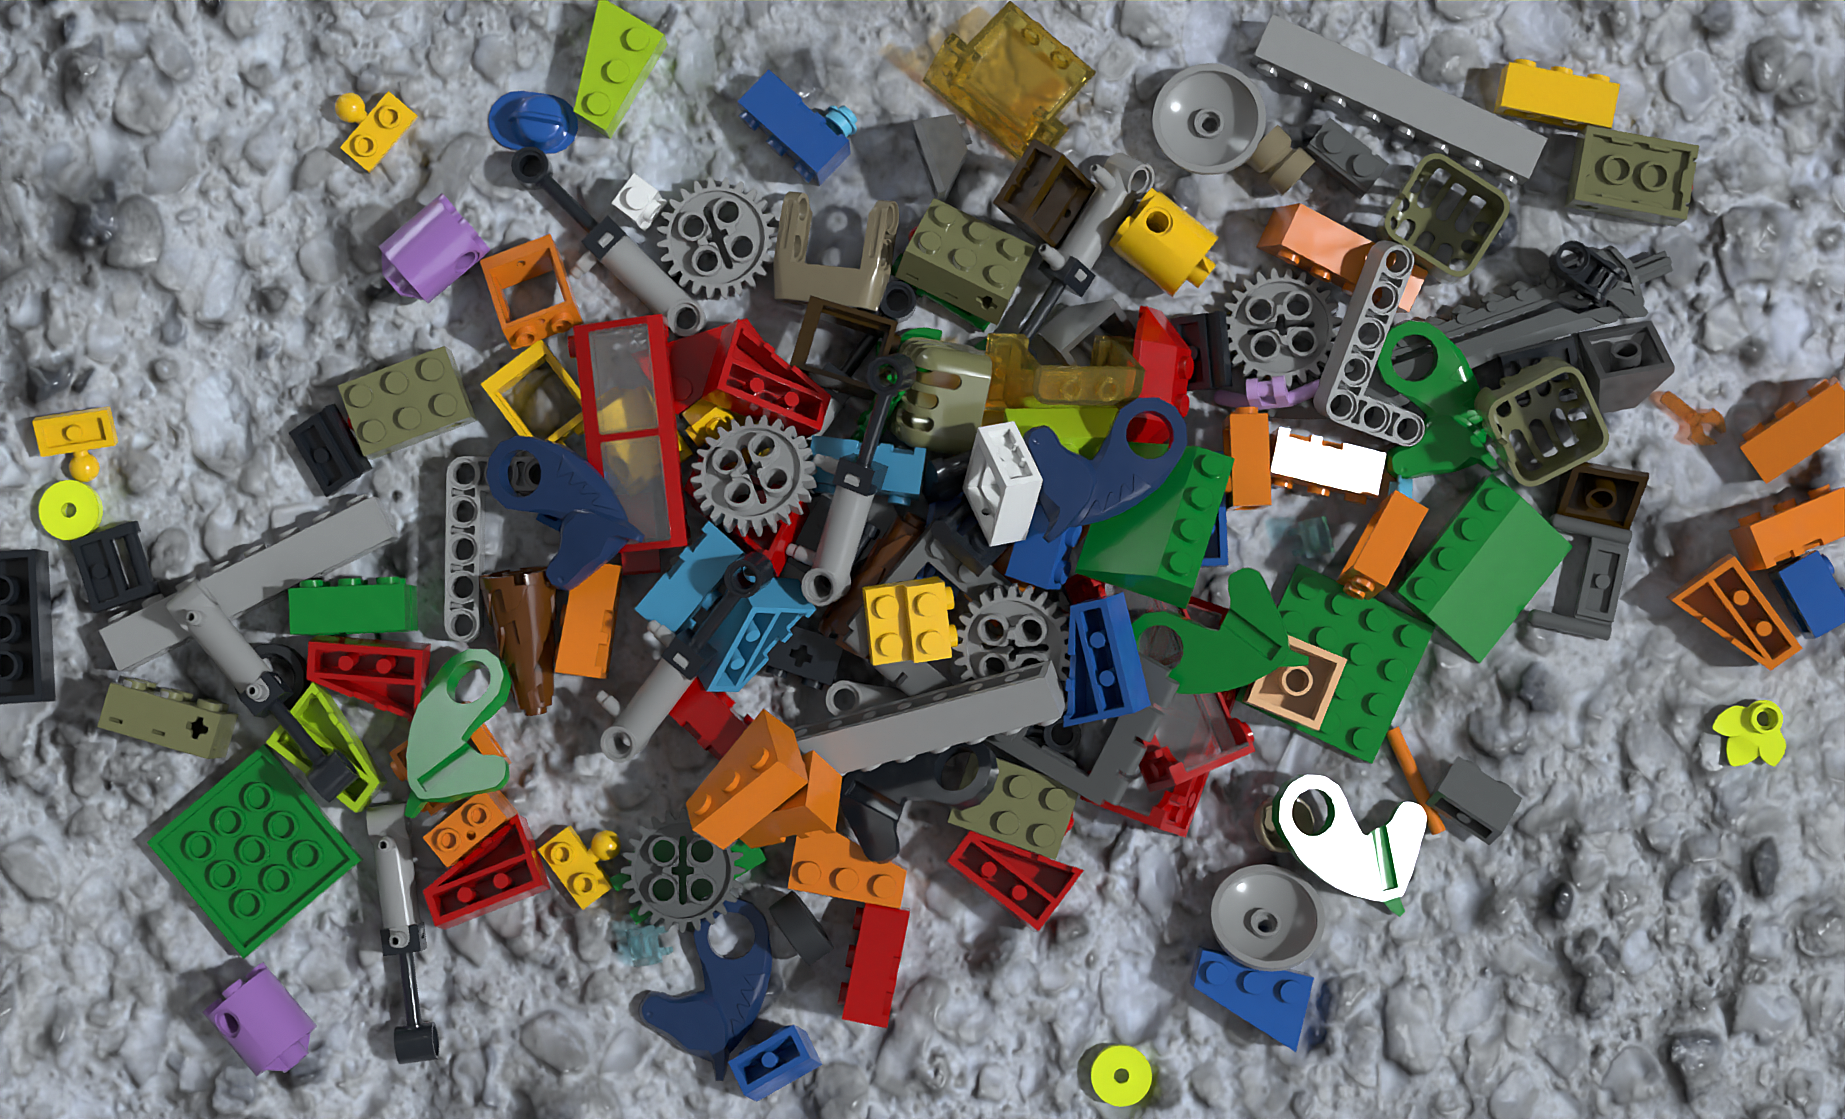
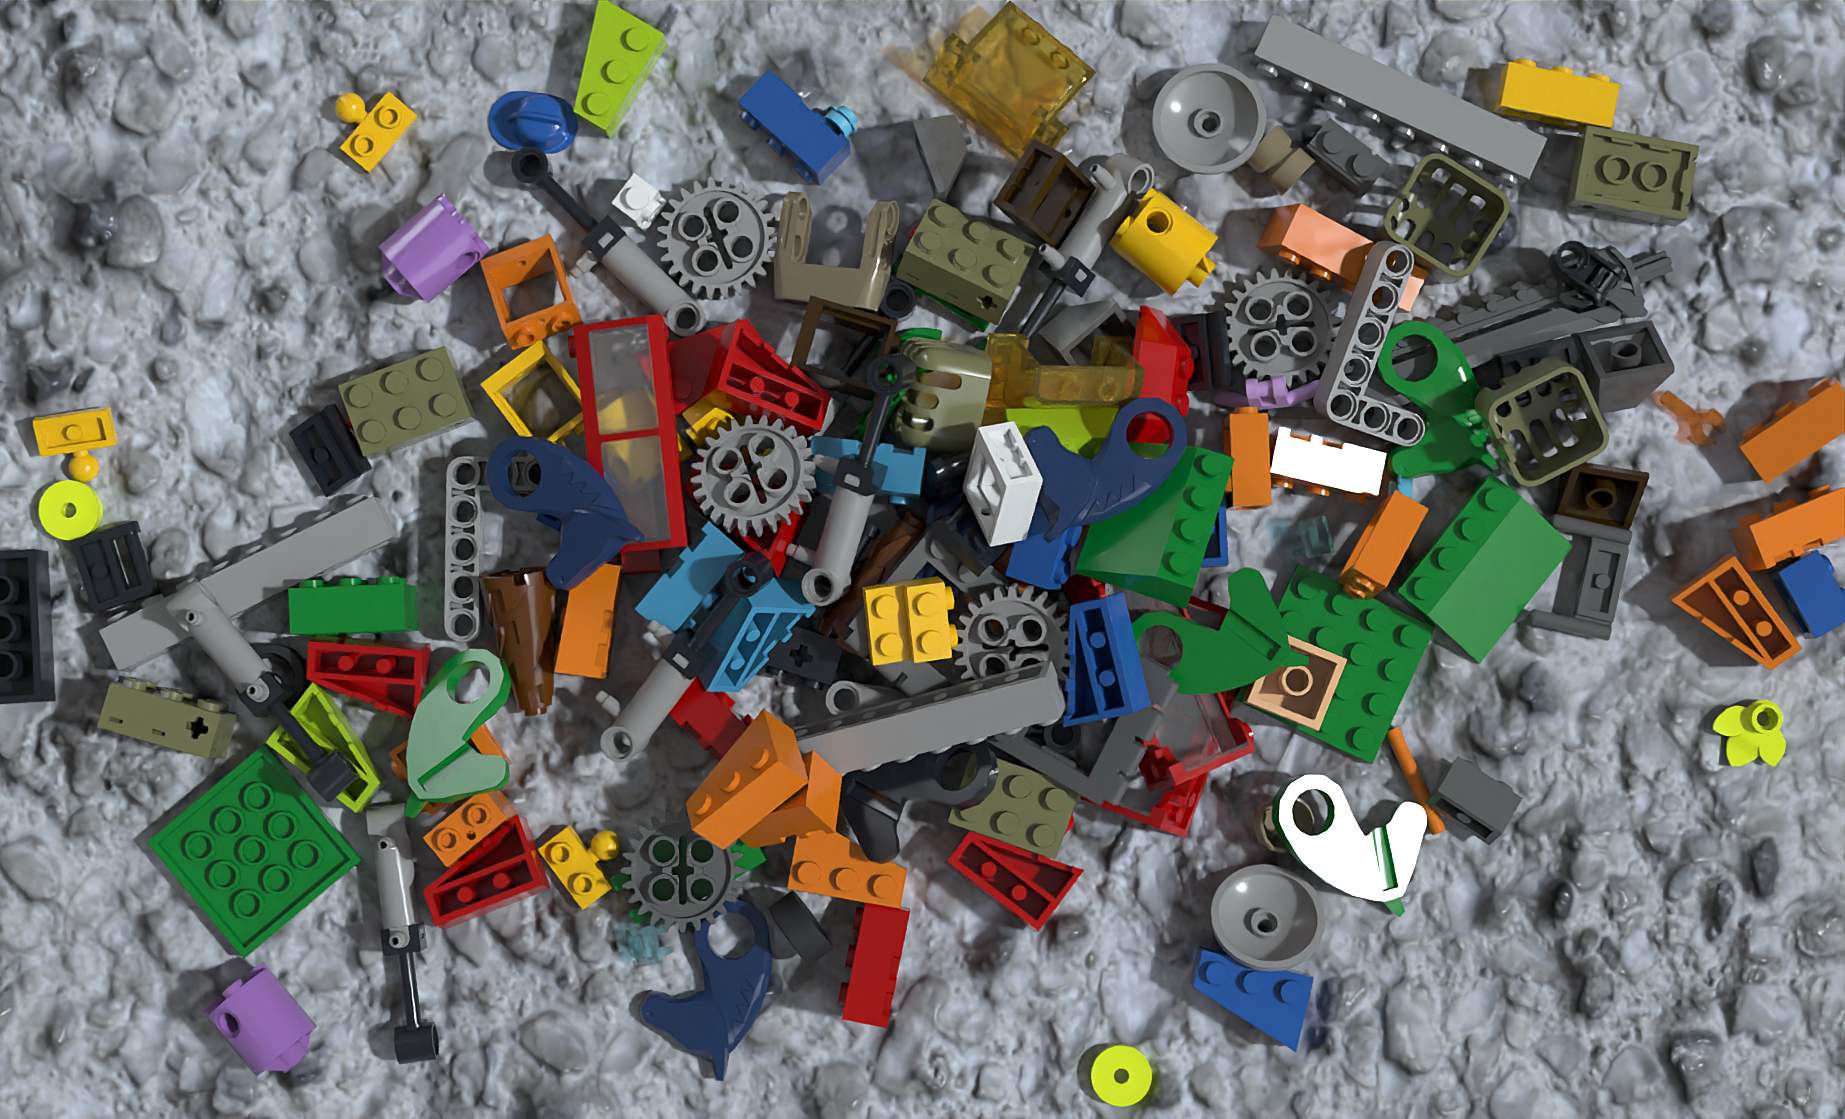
blue brick [728,1024,823,1102] -> none

